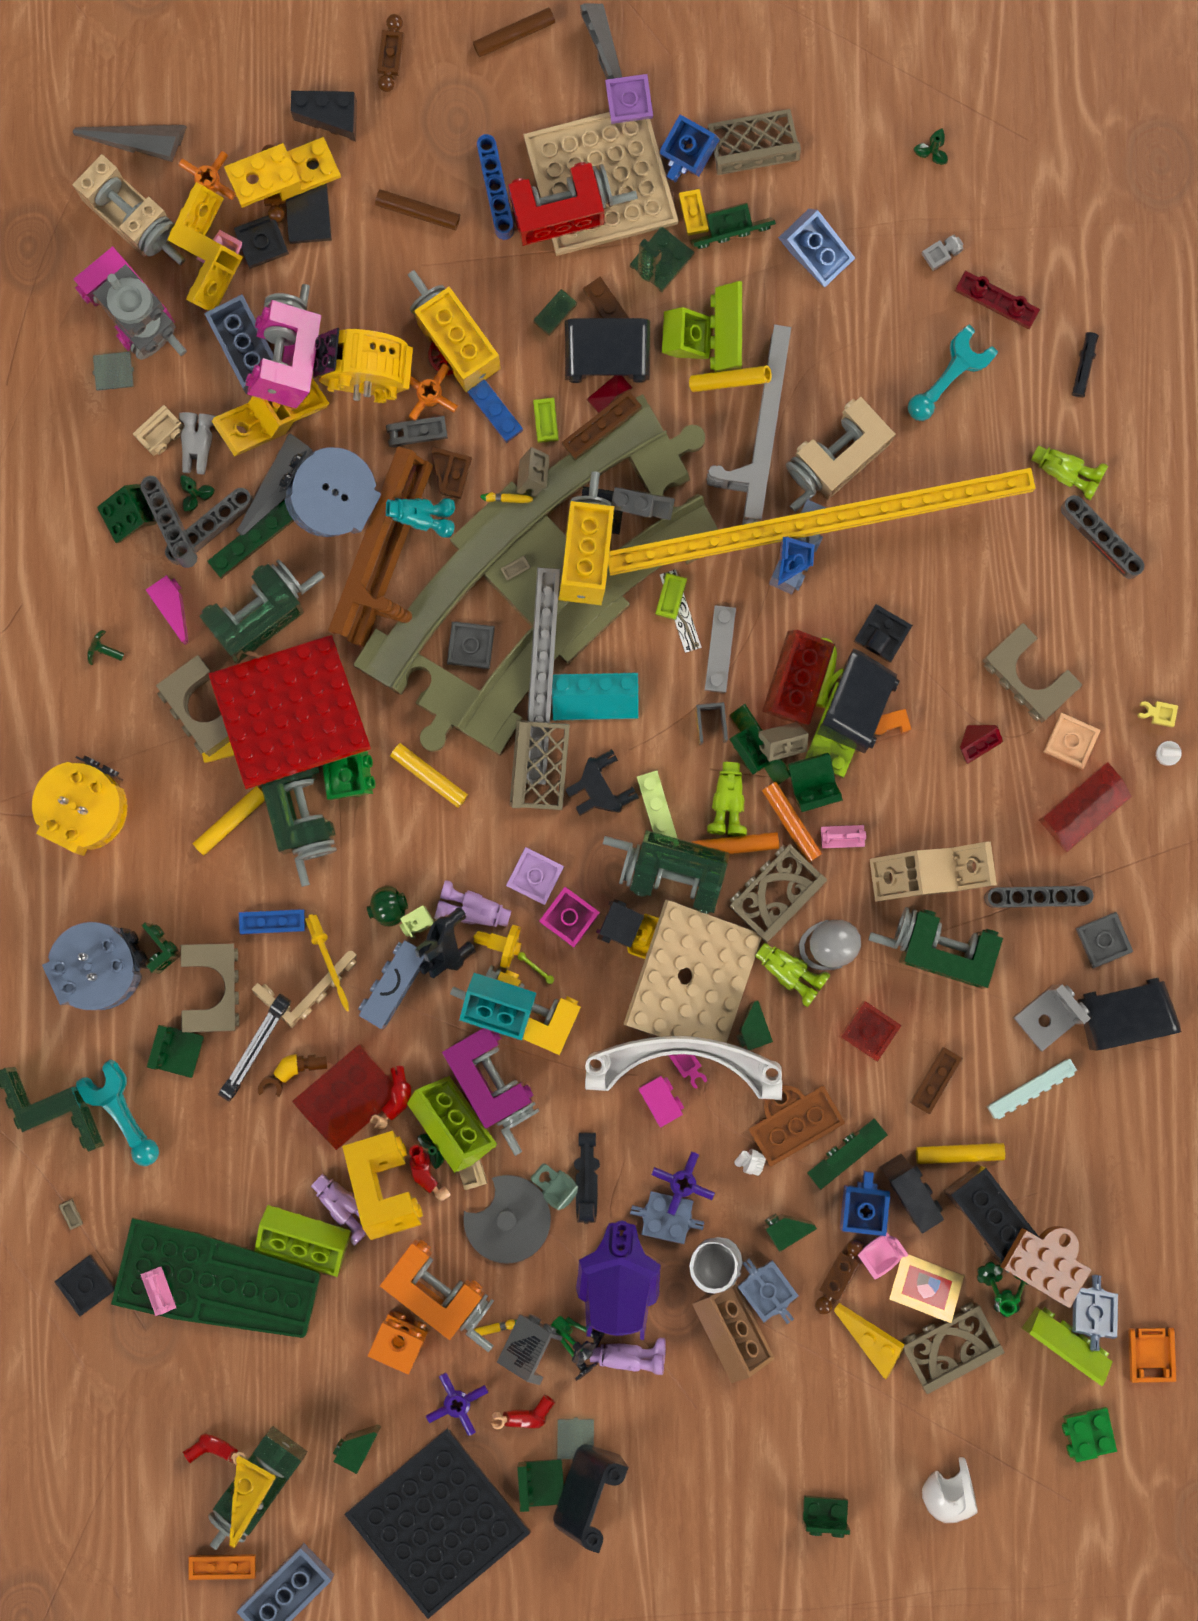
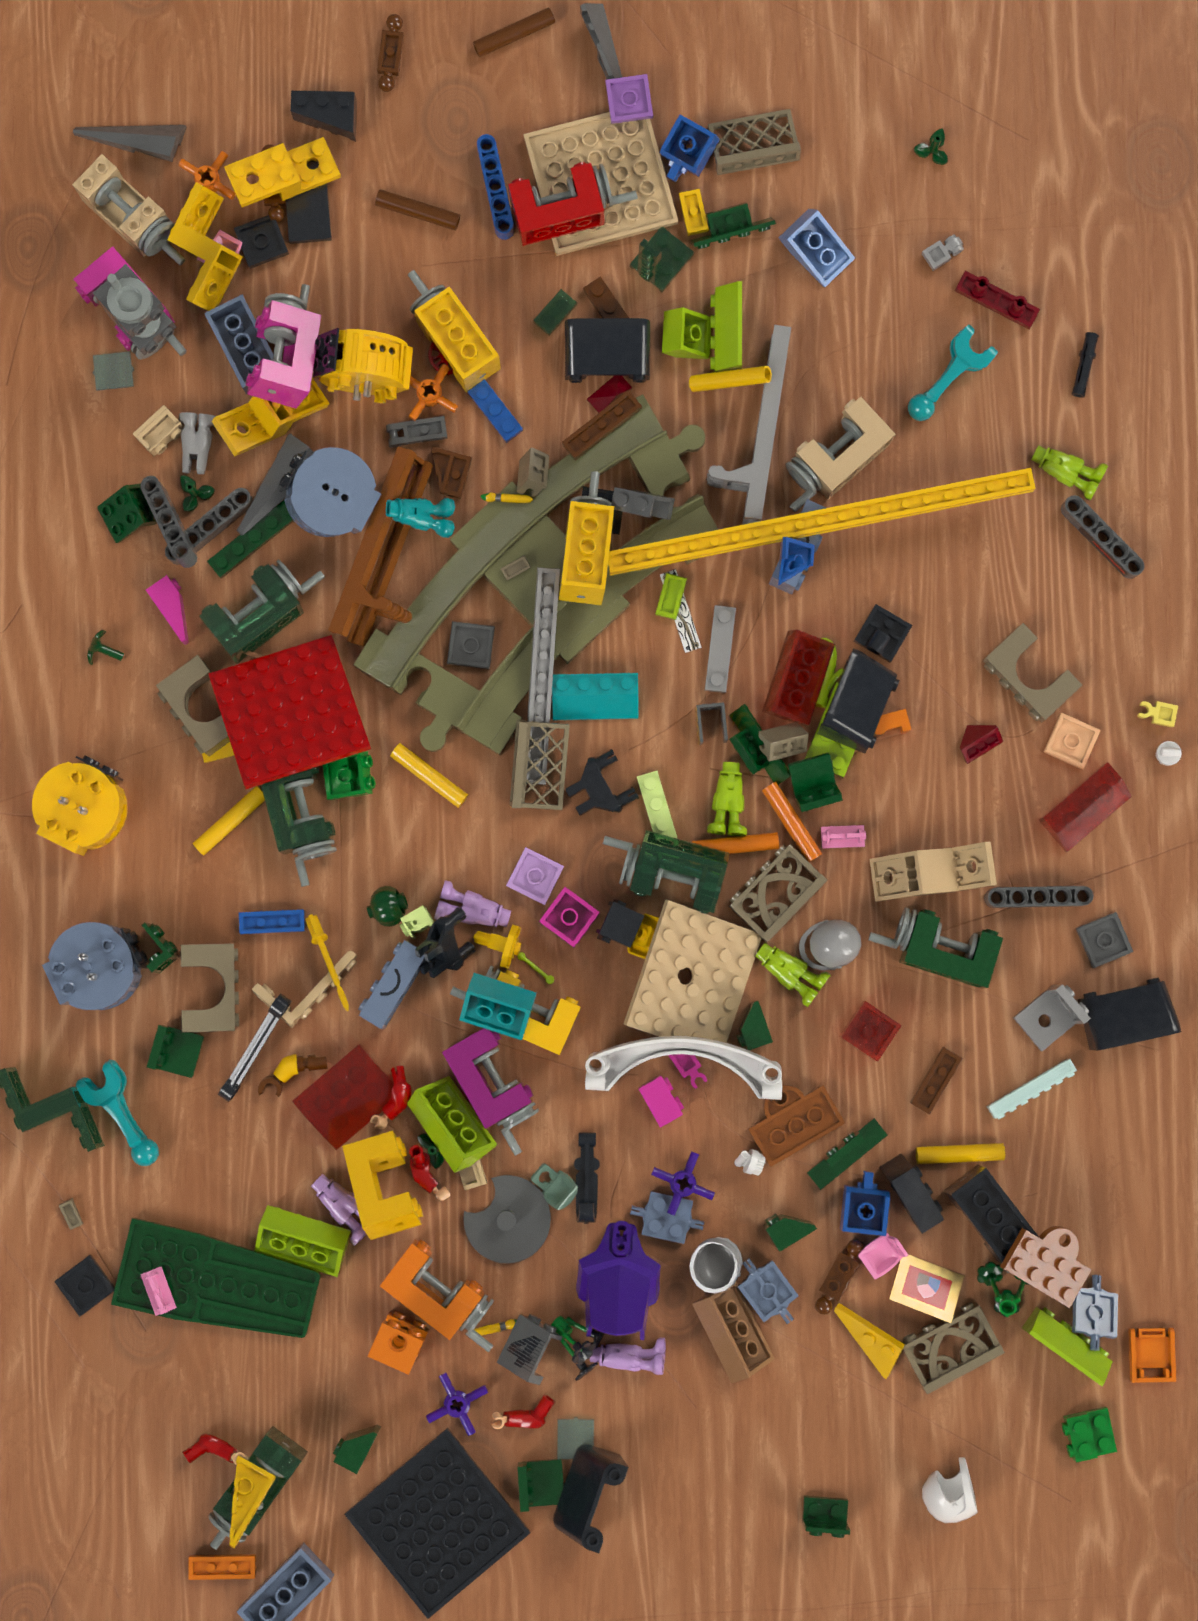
lime tile [533,398,559,443] -> none

